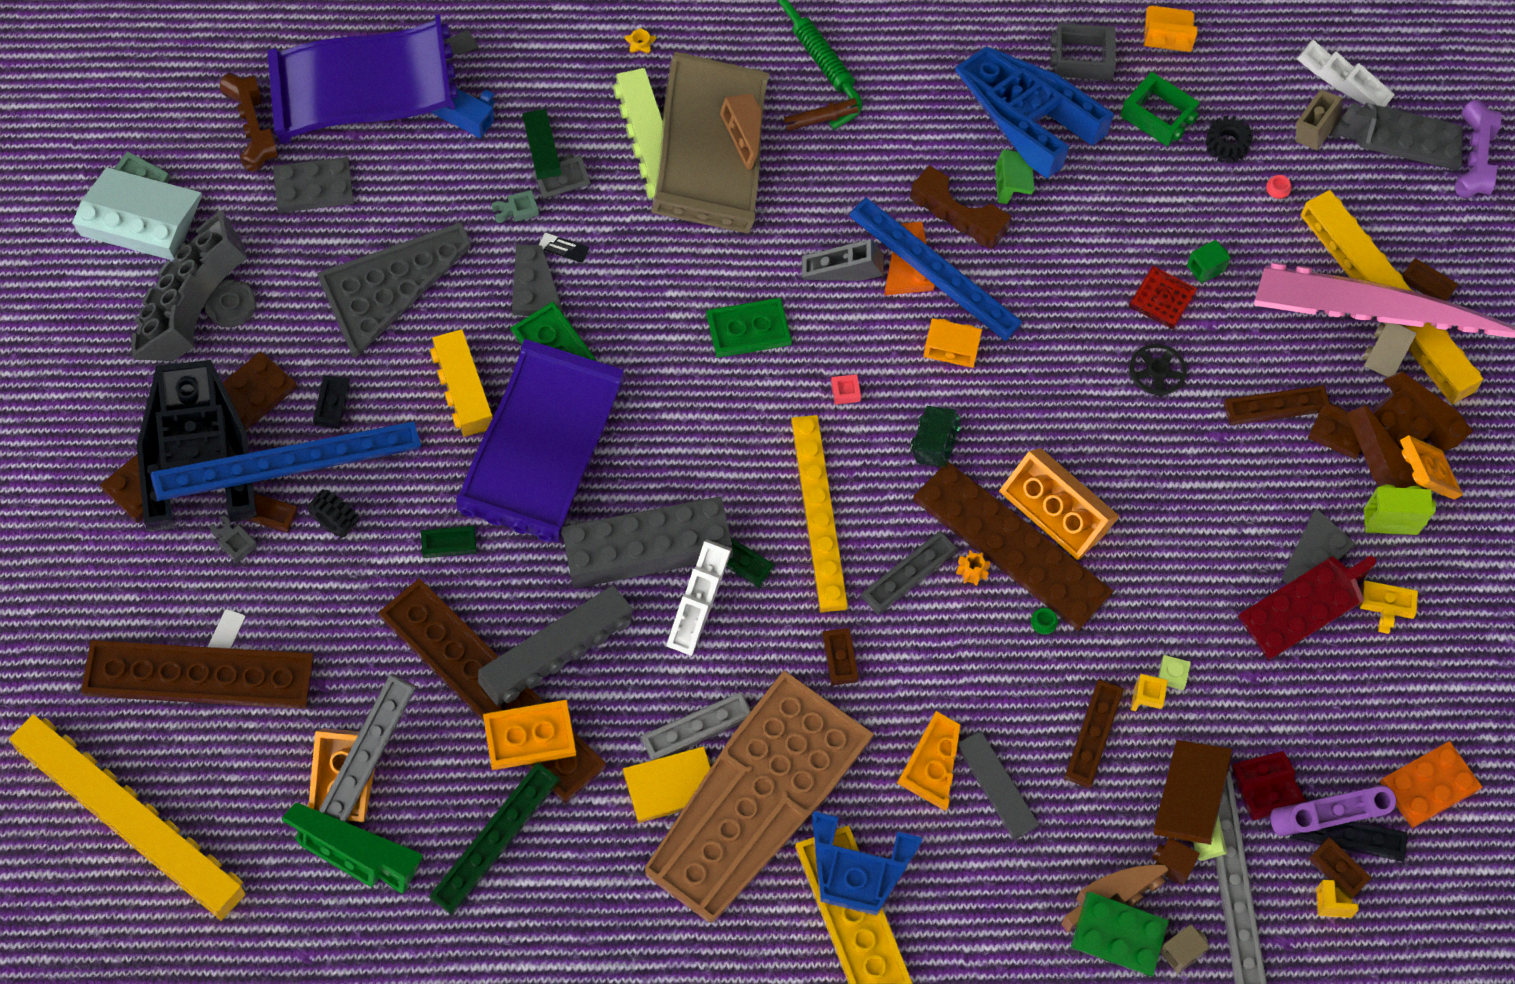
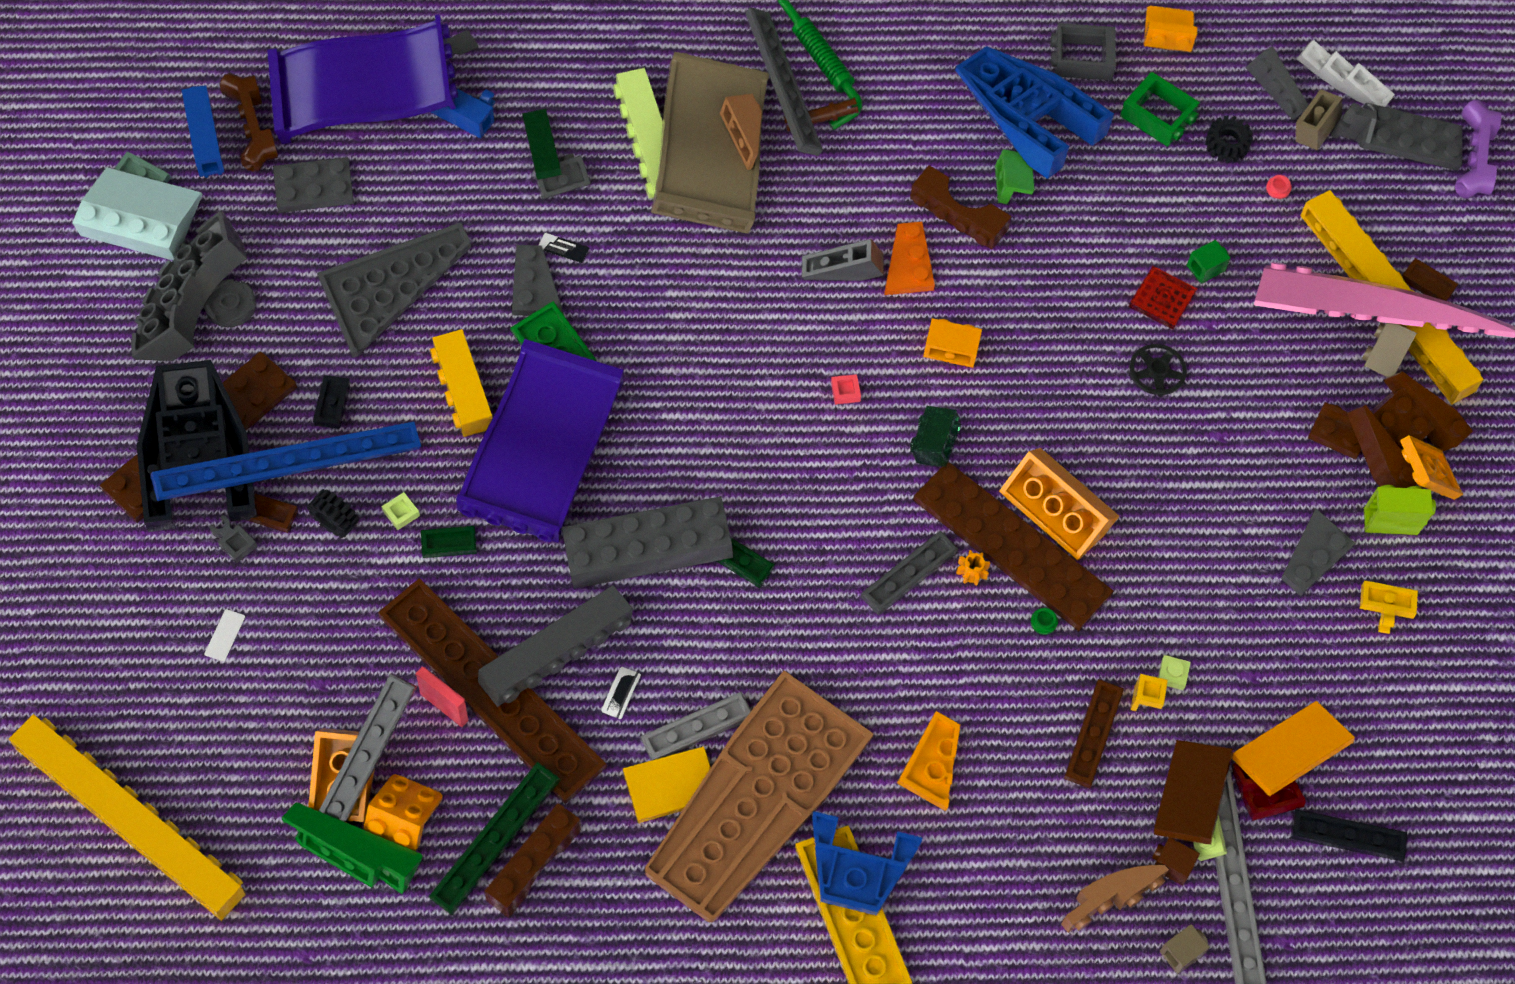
reddish brown plate [81,640,314,709] -> none
light orange plate [483,700,576,770] -> none
sand green plate [491,190,539,223] -> none
yellow plate [625,28,656,54] -> none
white slope [666,539,732,656] -> none
green tile [706,298,792,358] -> none
yellow plate [791,415,848,613] -> none
reddish brown plate [822,628,859,686] -> none
blue tile [849,197,1023,341] -> none
dark grey tile [957,731,1039,840] -> none
green plate [1070,892,1169,976] -> none
reddish brown tile [1223,385,1330,426] -> none
dark red hinge [1238,556,1376,661] -> none
medium lavender plate [1270,785,1396,836] -> none
reddish brown plate [1308,837,1372,900] -> none
yellow panel [1316,880,1359,918] -> none
orange plate [1380,741,1483,829] -> none
none -> blue brick [181,85,225,178]
none -> light orange bracket [363,774,443,851]
none -> yellowish green plate [382,492,420,530]
none -> coral tile [416,667,468,727]
none -> reddish brown arch [484,803,581,918]
none -> sticker [601,667,641,719]
none -> dark grey tile [745,7,823,156]
none -> light orange tile [1232,701,1355,796]
none -> dark grey wing [1245,46,1309,120]

